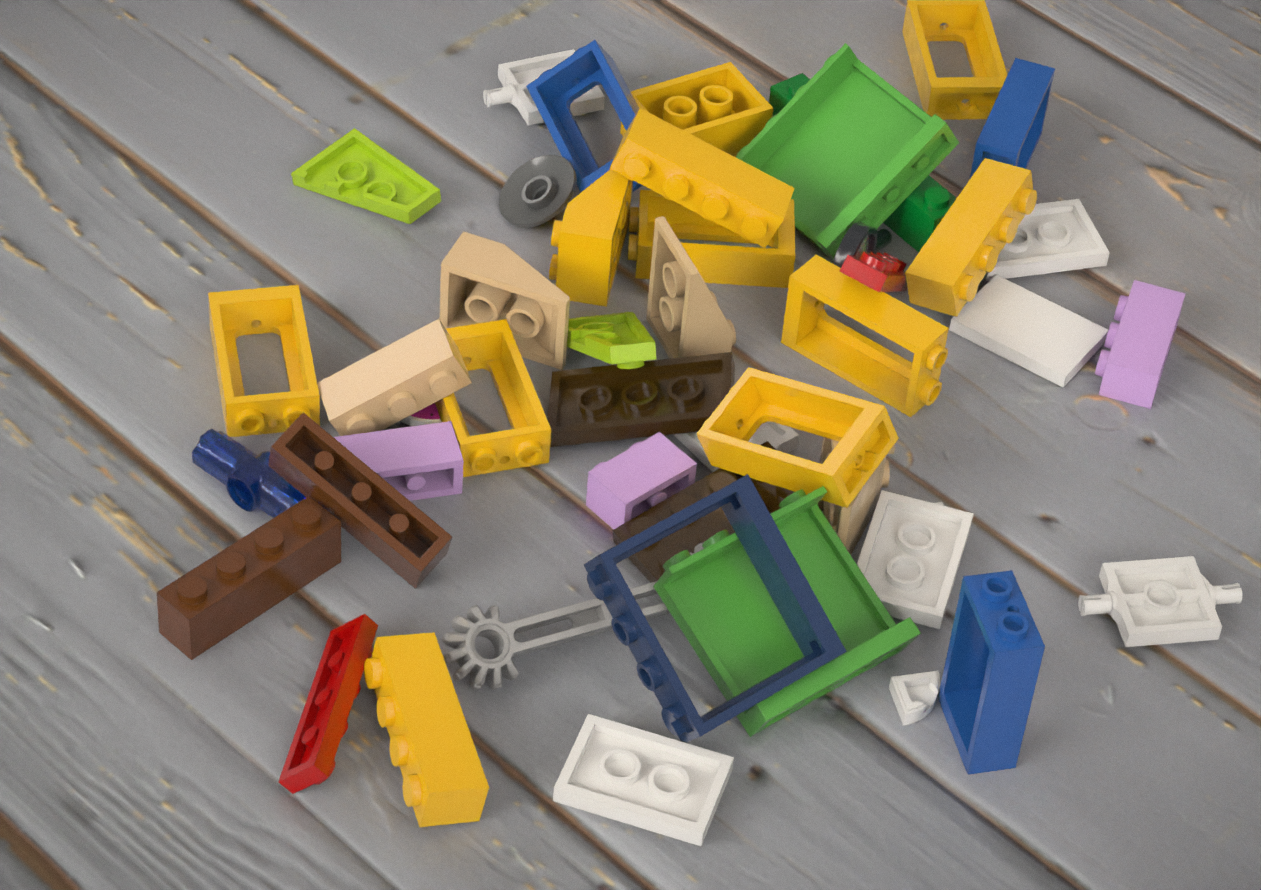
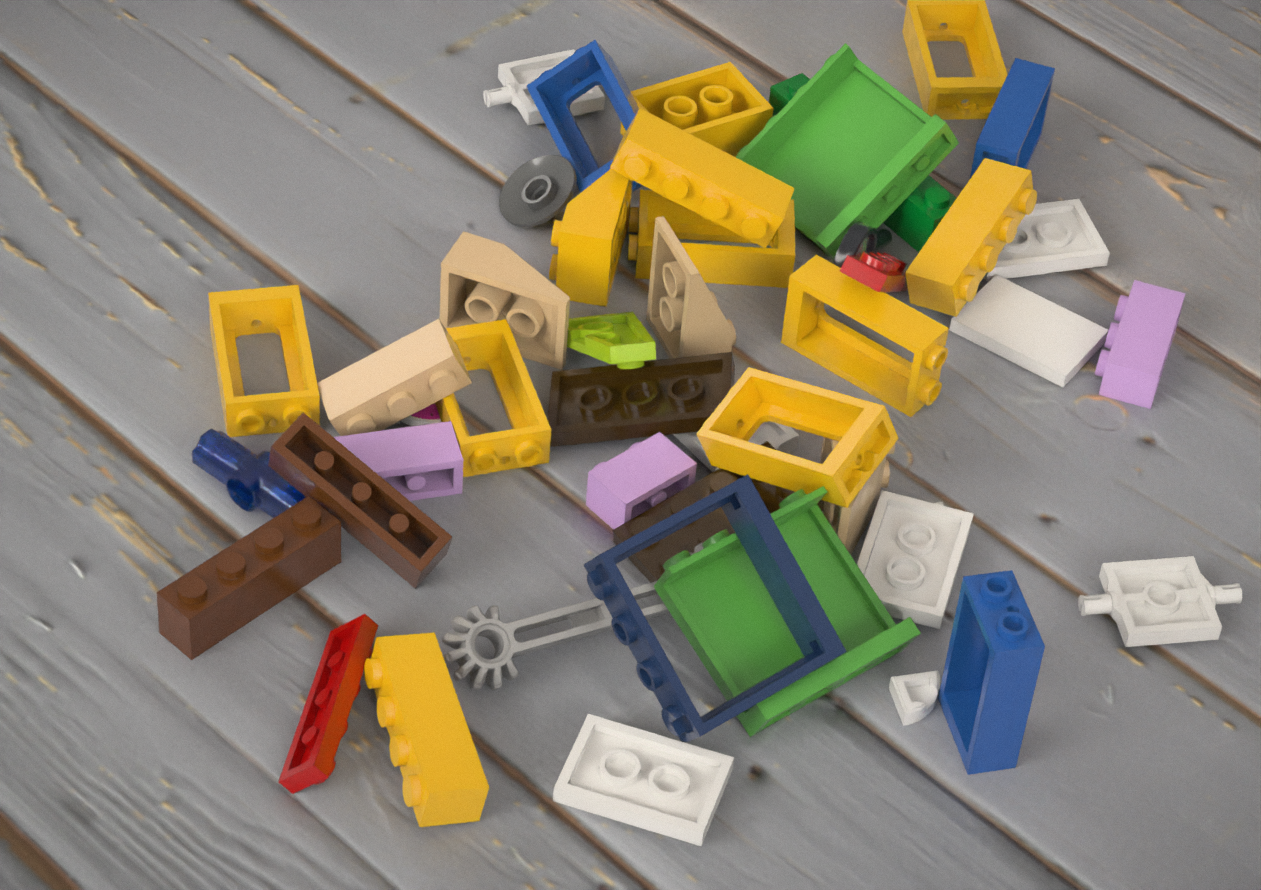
lime wing [291,128,442,224] -> none

